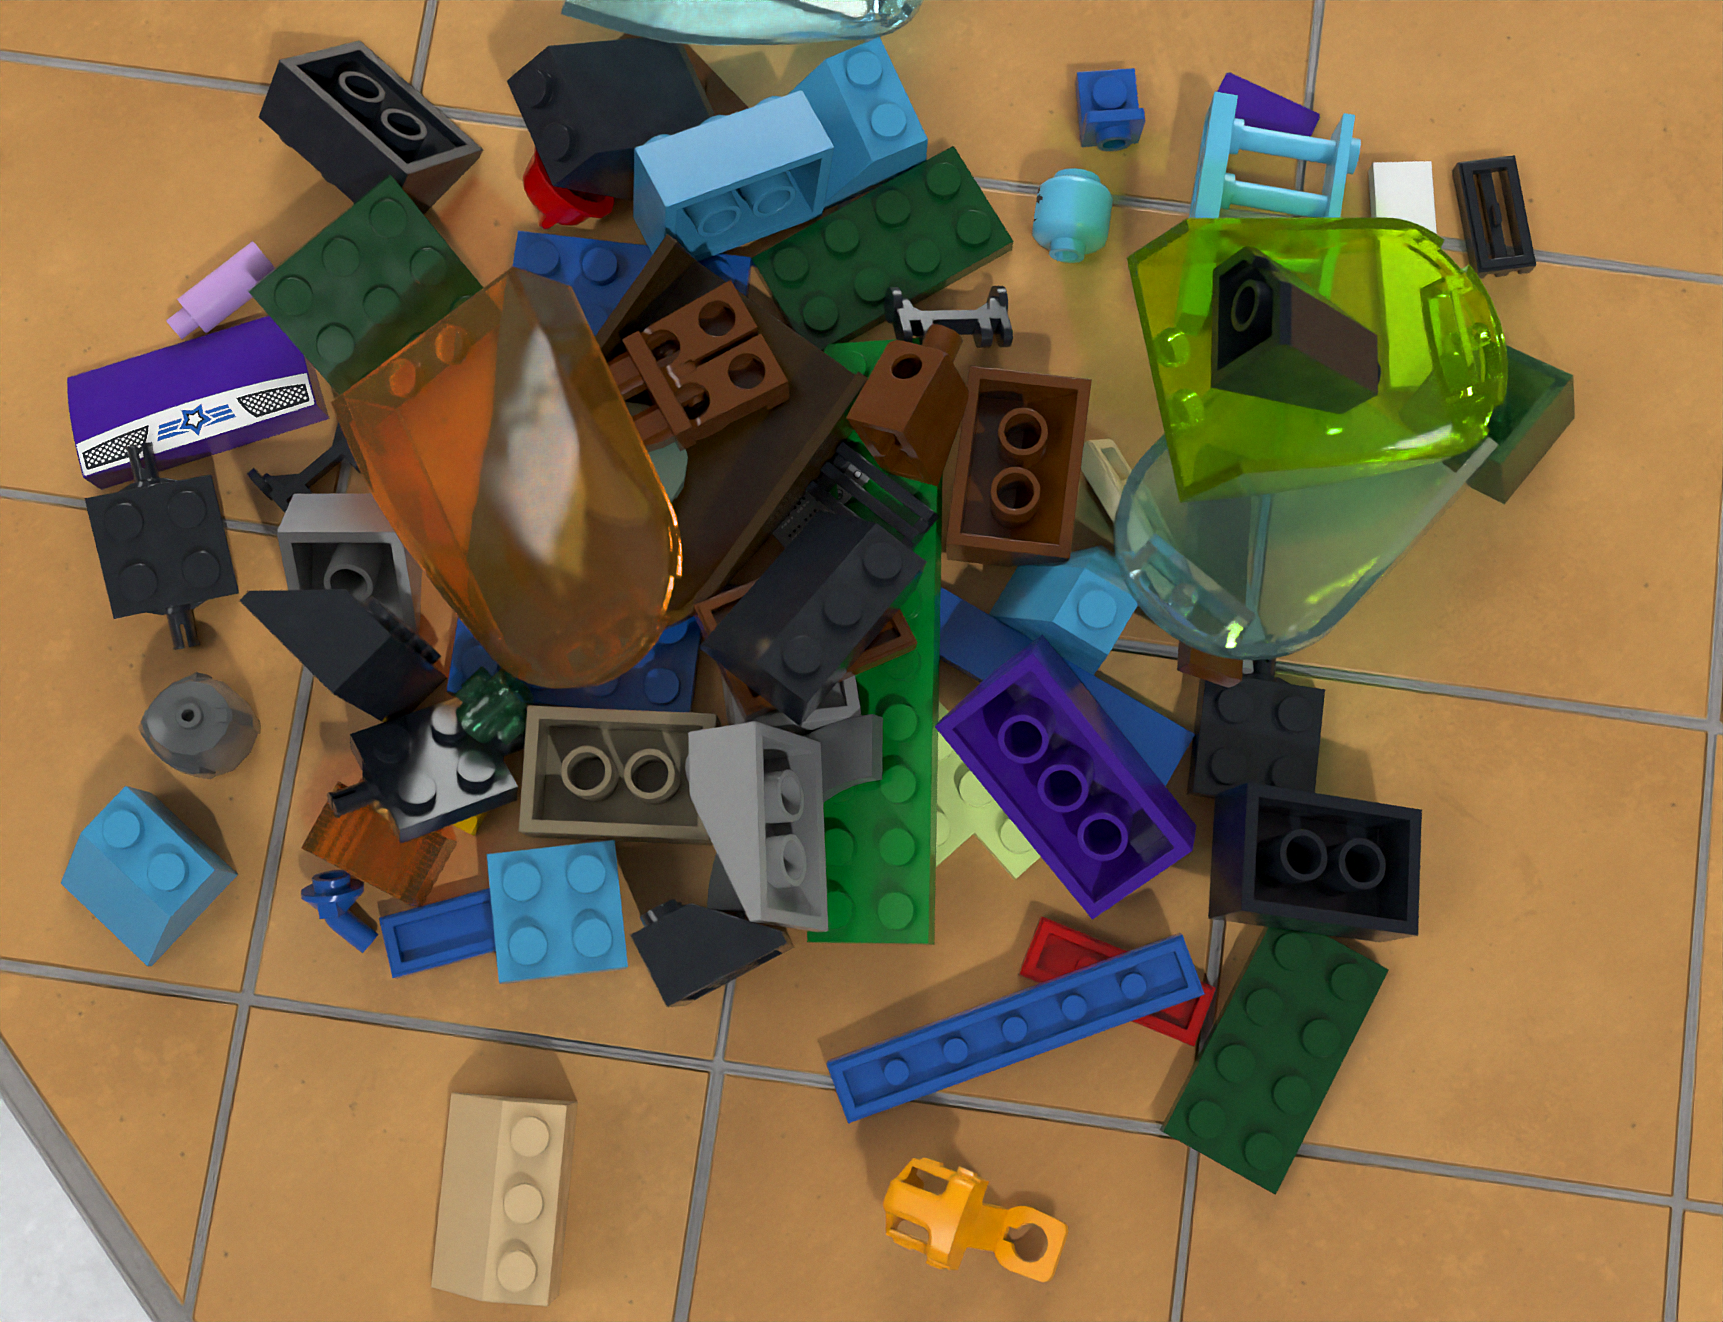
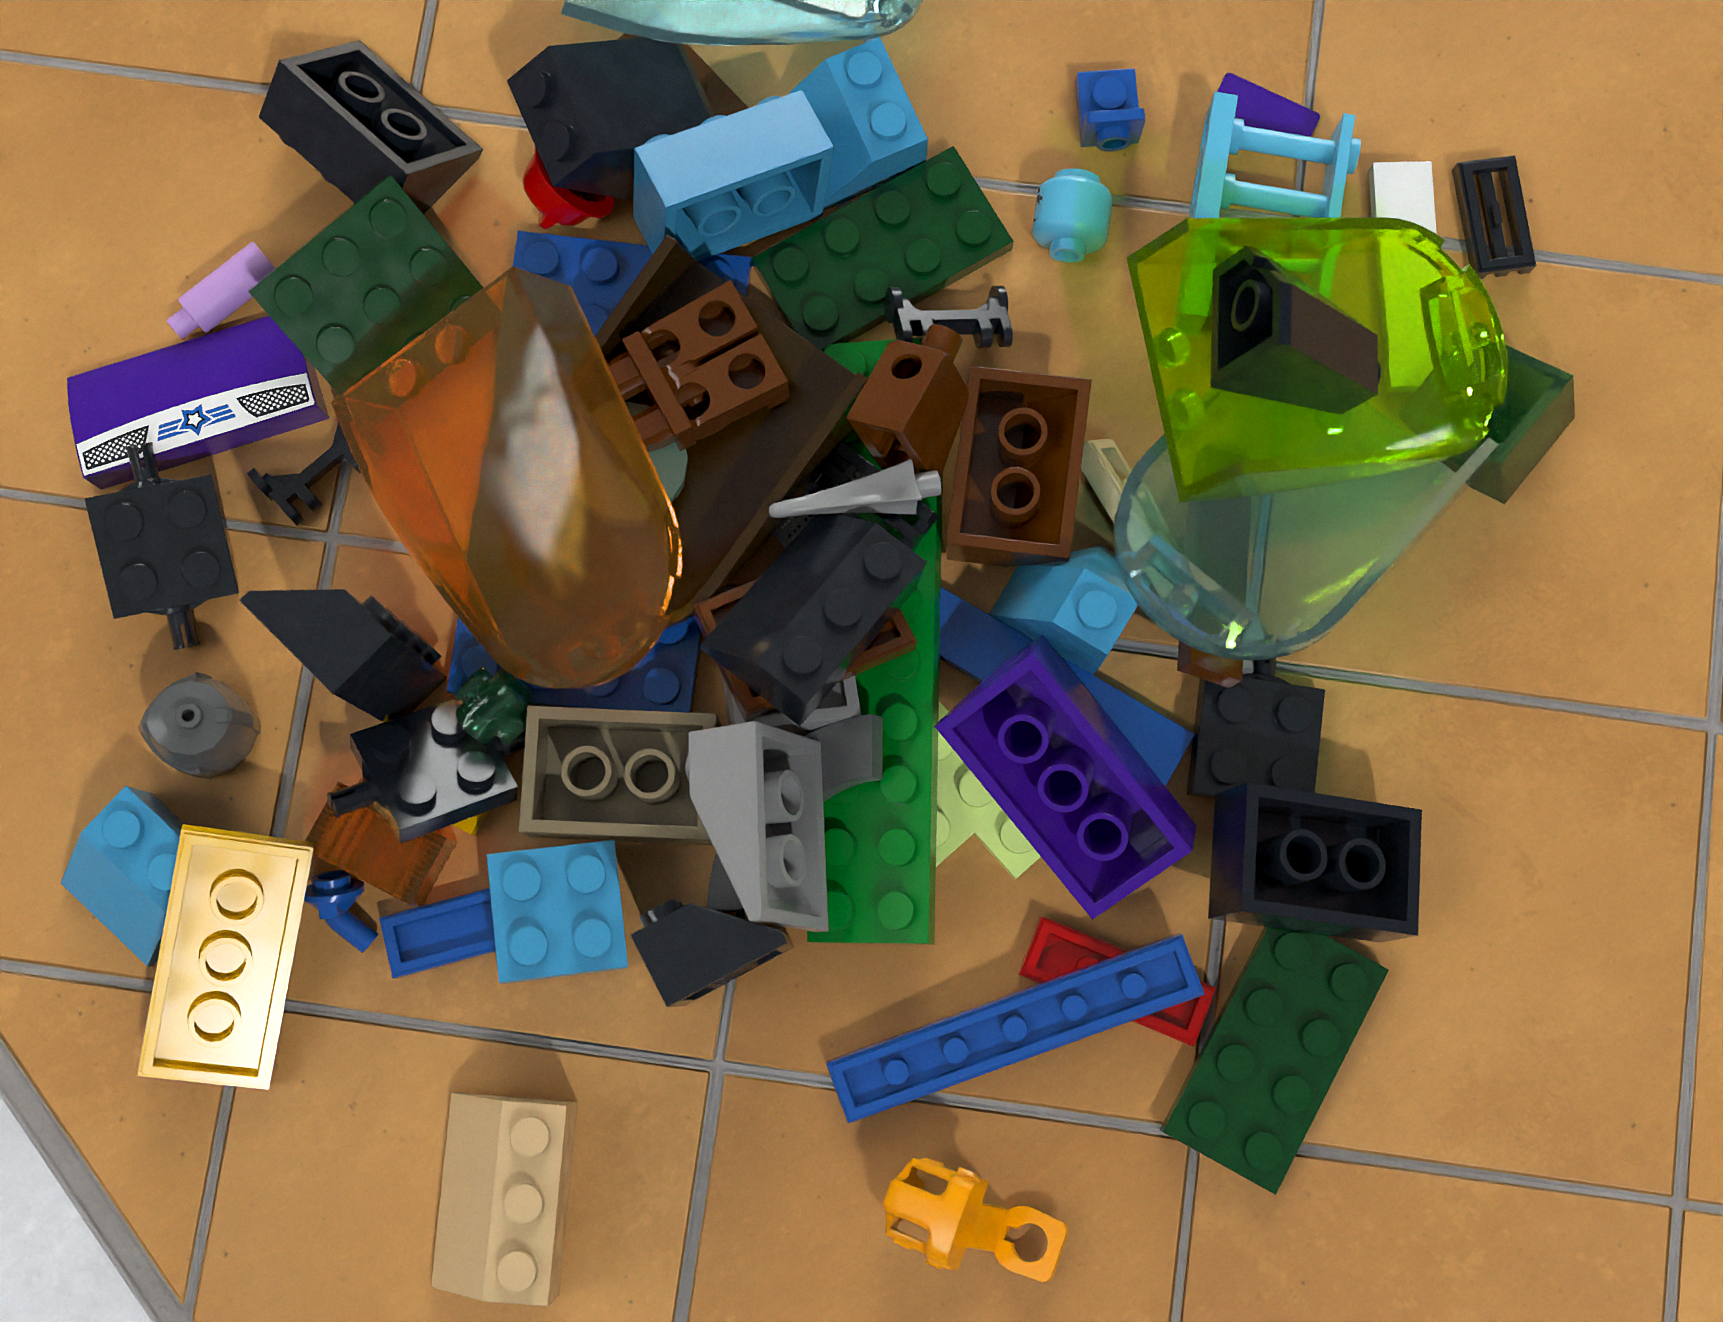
light grey slope [277,493,423,632] -> none
none -> yellow tile [137,824,314,1090]
none -> light grey piece [768,459,941,518]

